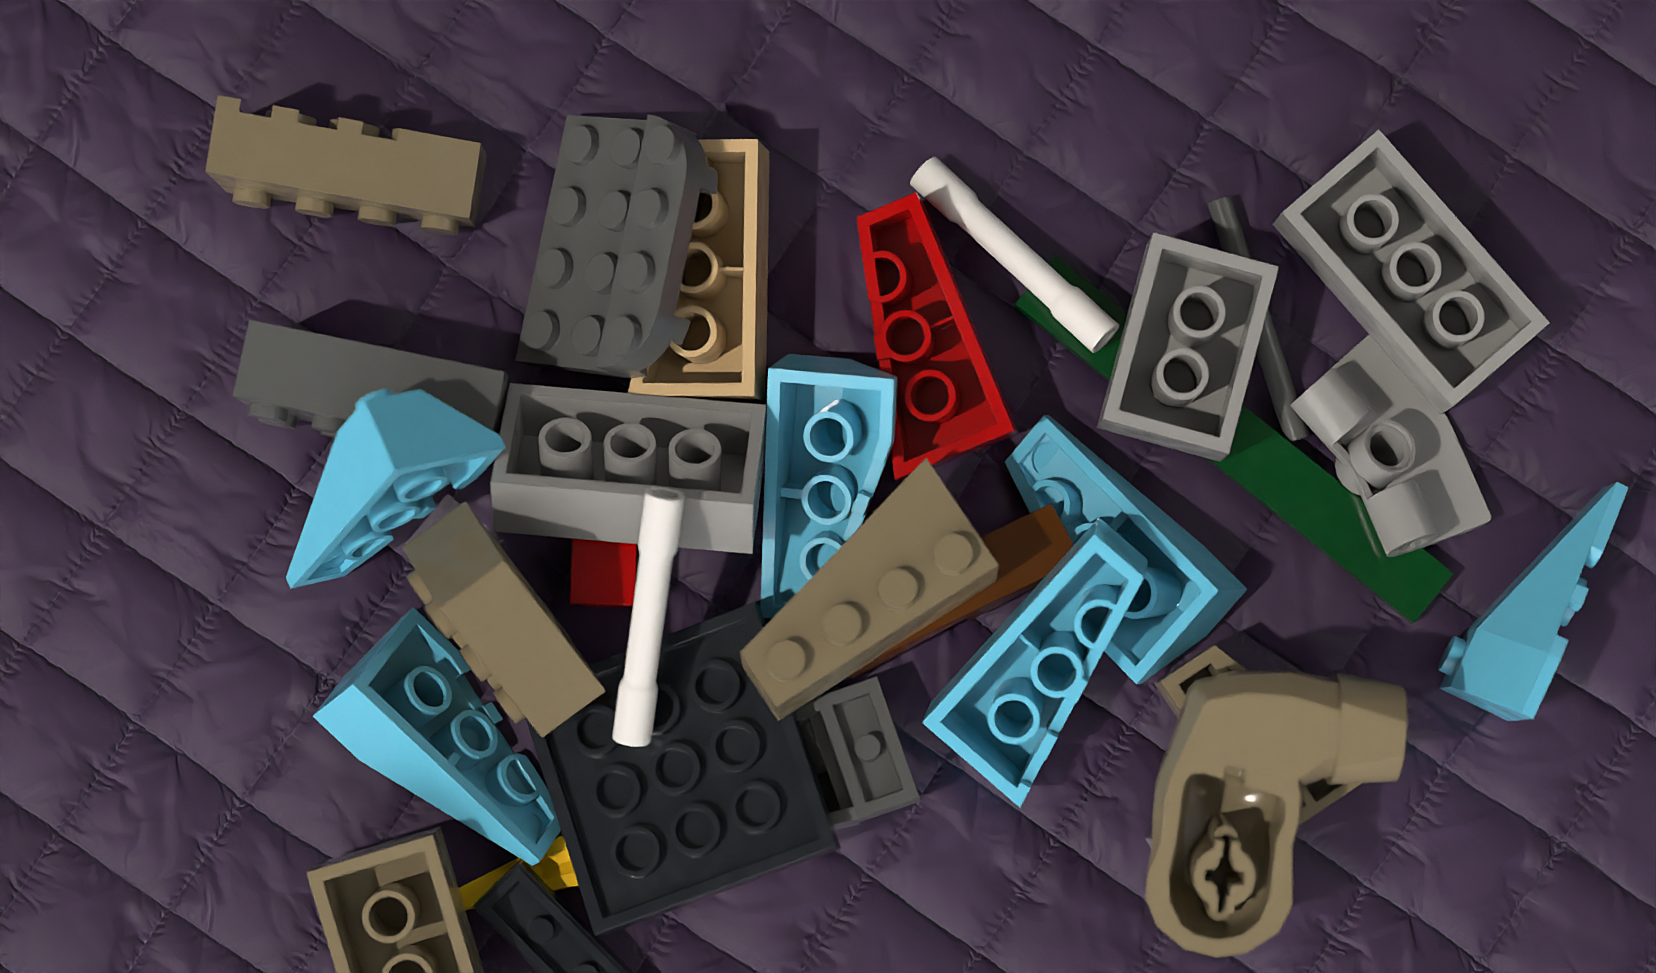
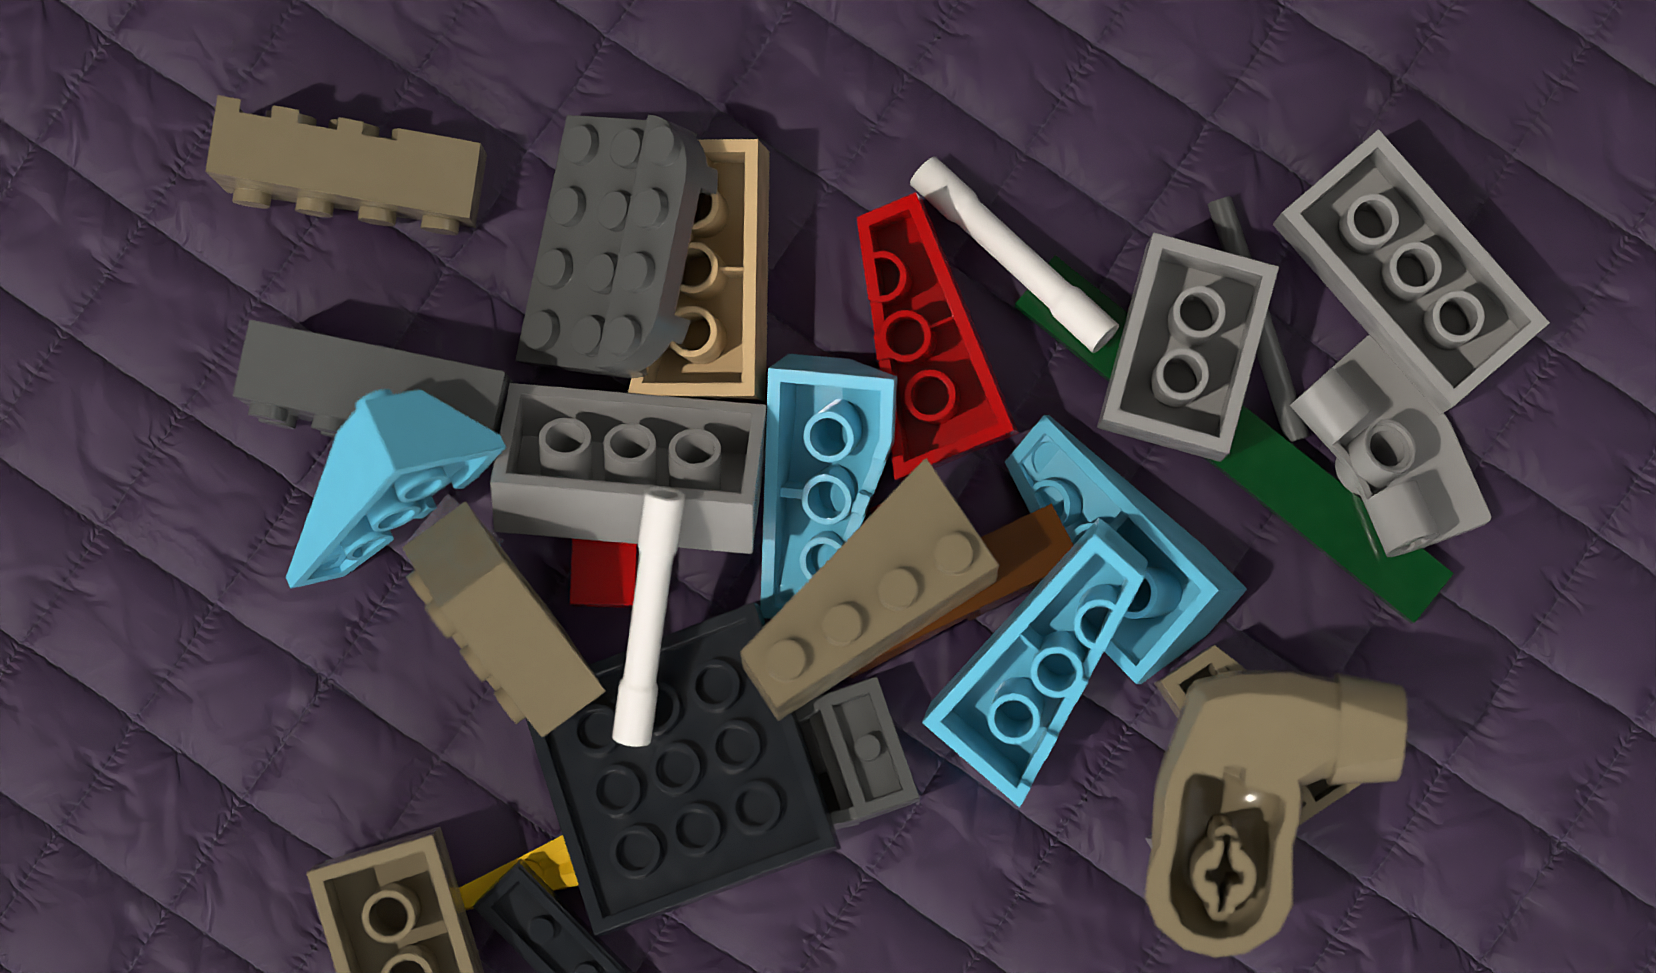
medium azure wedge [313,607,561,866] -> none
medium azure wedge [1438,482,1629,721] -> none

